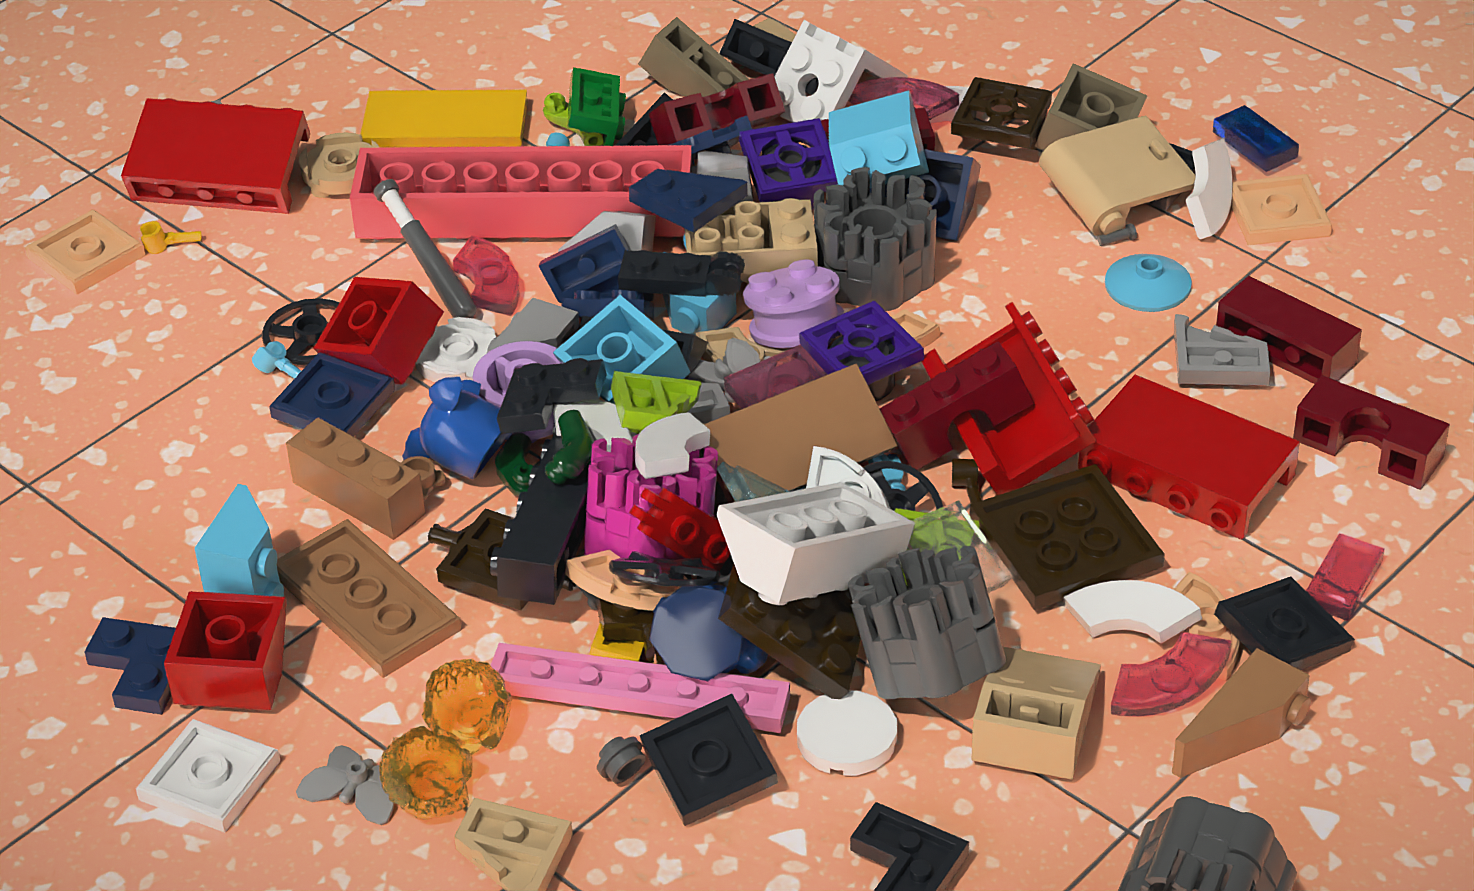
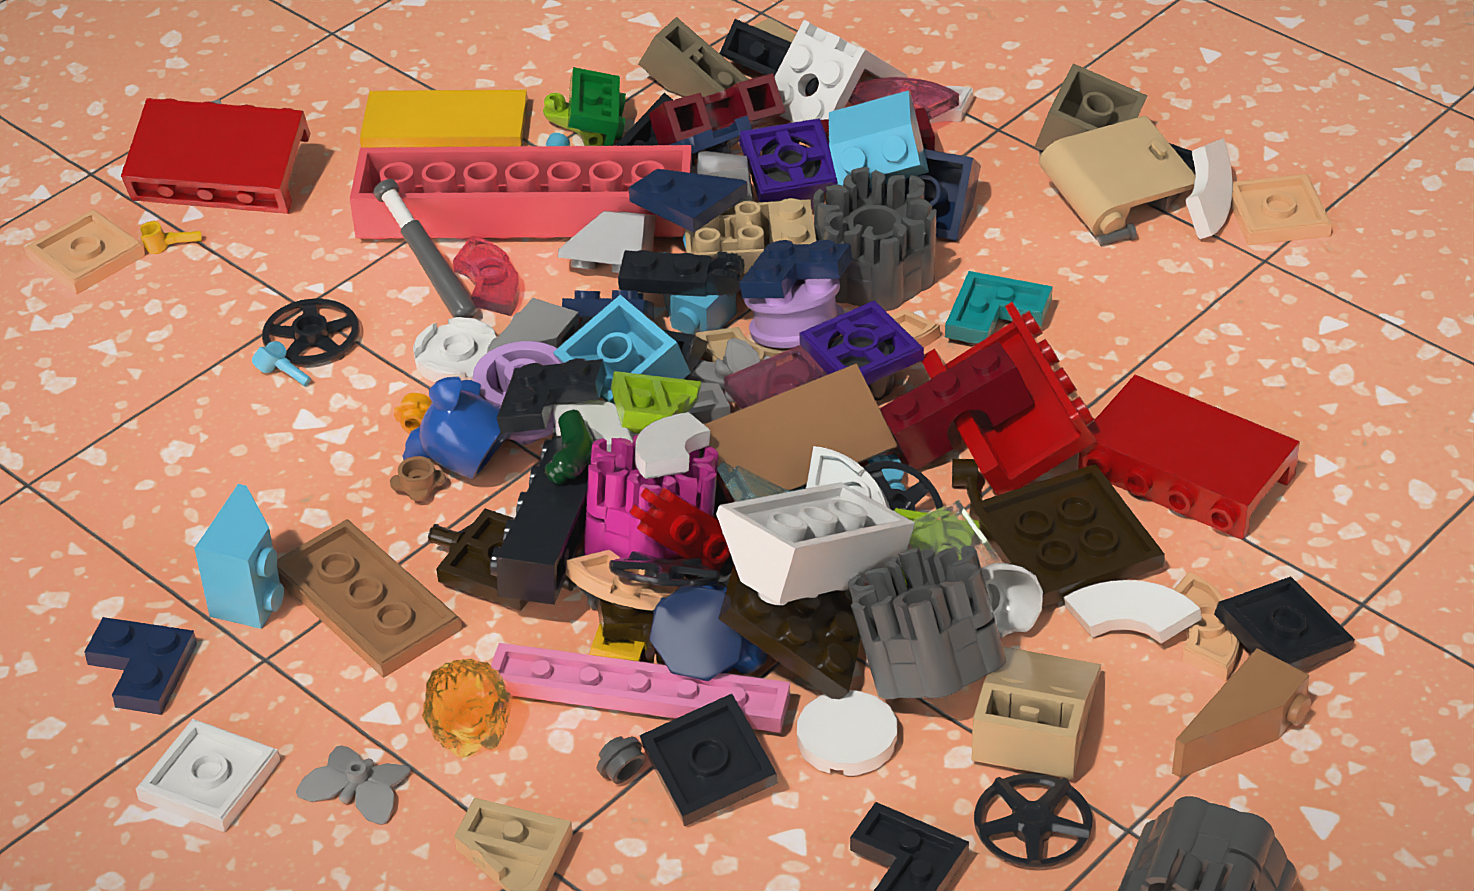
red slope [164,591,287,710] -> none
dark blue plate [269,352,395,437] -> none
medium nougat brick [286,418,425,540] -> none
tan plate [299,132,379,198] -> none
red slope [313,277,444,385] -> none
clear yellow hair [379,726,473,820] -> none
dark green arm [495,432,533,497] -> none
dark blue wing [538,224,655,303] -> none
dark brown piece [951,77,1052,150] -> none
medium azure dish [1105,253,1192,312] -> none
clear pink tile [1110,632,1231,716] -> none
light grey wing [1174,314,1270,386] -> none
clear blue plate [1212,105,1299,172] -> none
dark red brick [1216,275,1362,384] -> none
dark red arch [1293,375,1450,490] -> none
clear pink tile [1306,533,1385,622] -> none
none -> light orange plate [394,393,432,433]
none -> dark blue plate [739,240,853,298]
none -> teal plate [945,271,1053,344]
none -> black wheel [974,773,1093,868]
none -> white hair [981,563,1043,638]

